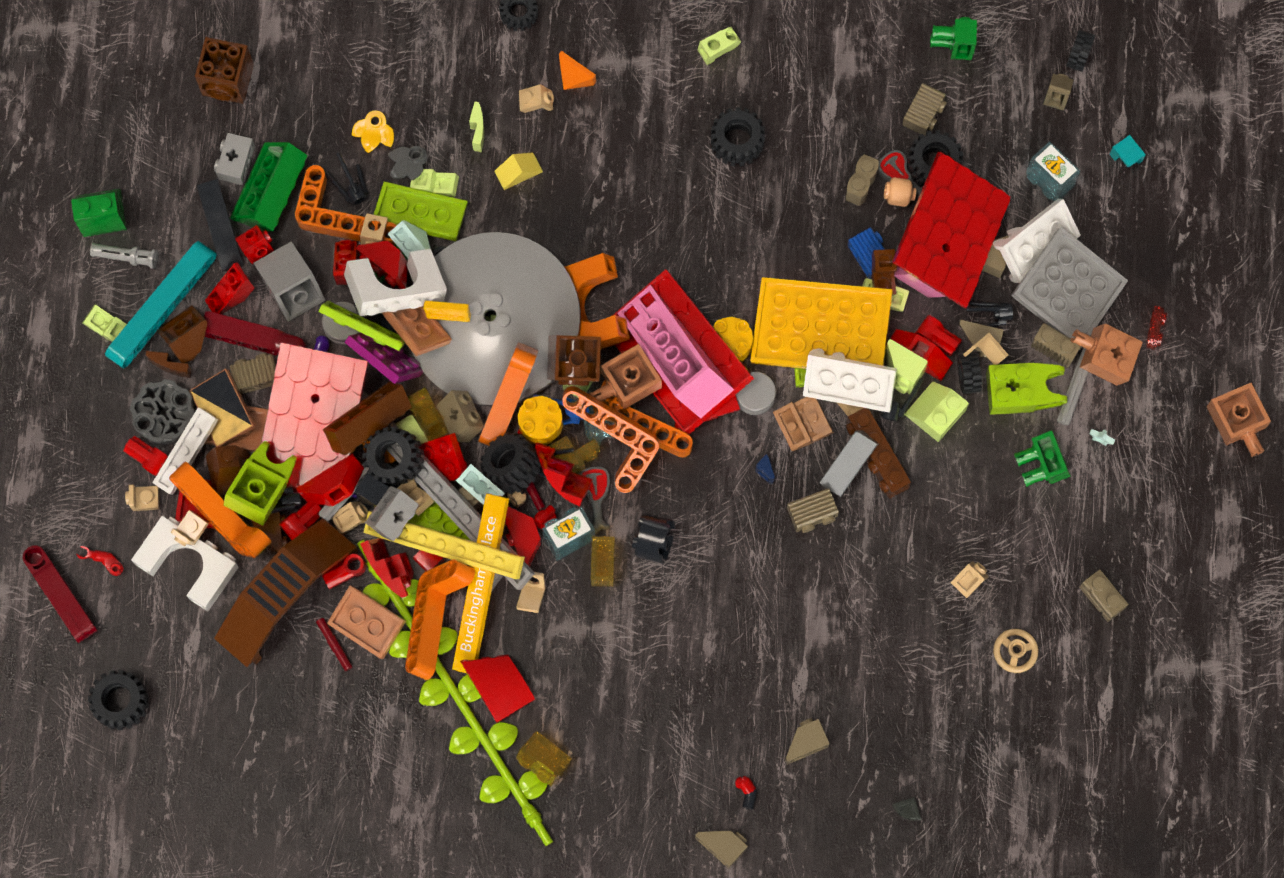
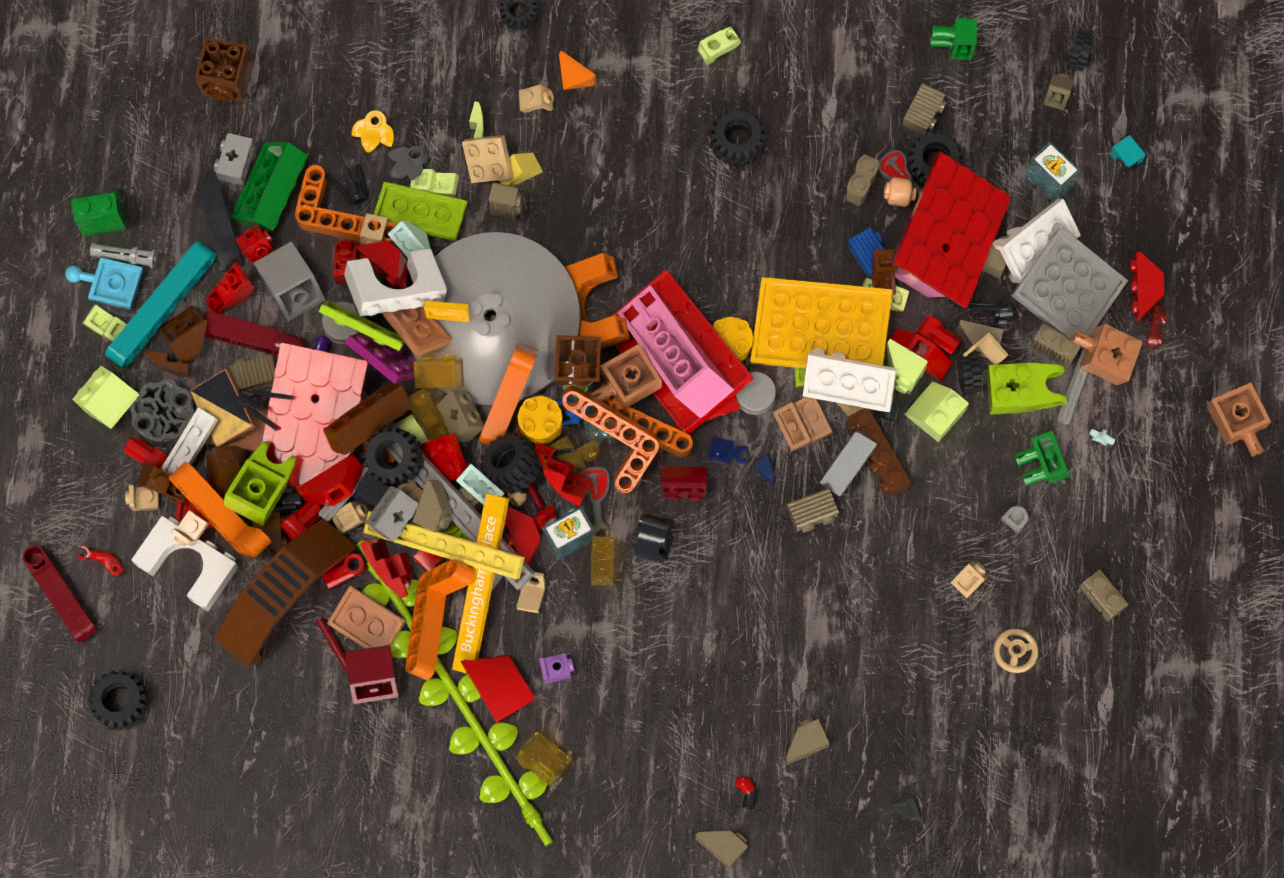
none -> medium azure plate [65,257,143,310]
none -> yellowish green slope [72,366,139,429]
none -> reddish brown slope [136,462,186,503]
none -> black plant [237,388,293,431]
none -> dark red slope [345,645,398,704]
none -> dark tan slope [413,480,453,532]
none -> clear yellow brick [414,355,464,388]
none -> tan plate [462,135,513,183]
none -> dark tan brick [489,182,523,221]
none -> medium lavender brick [539,653,574,684]
none -> dark red slope [661,466,707,501]
none -> clear blue plate [708,437,749,464]
none -> light grey tile [1001,506,1028,534]
none -> red slope [1130,252,1164,321]

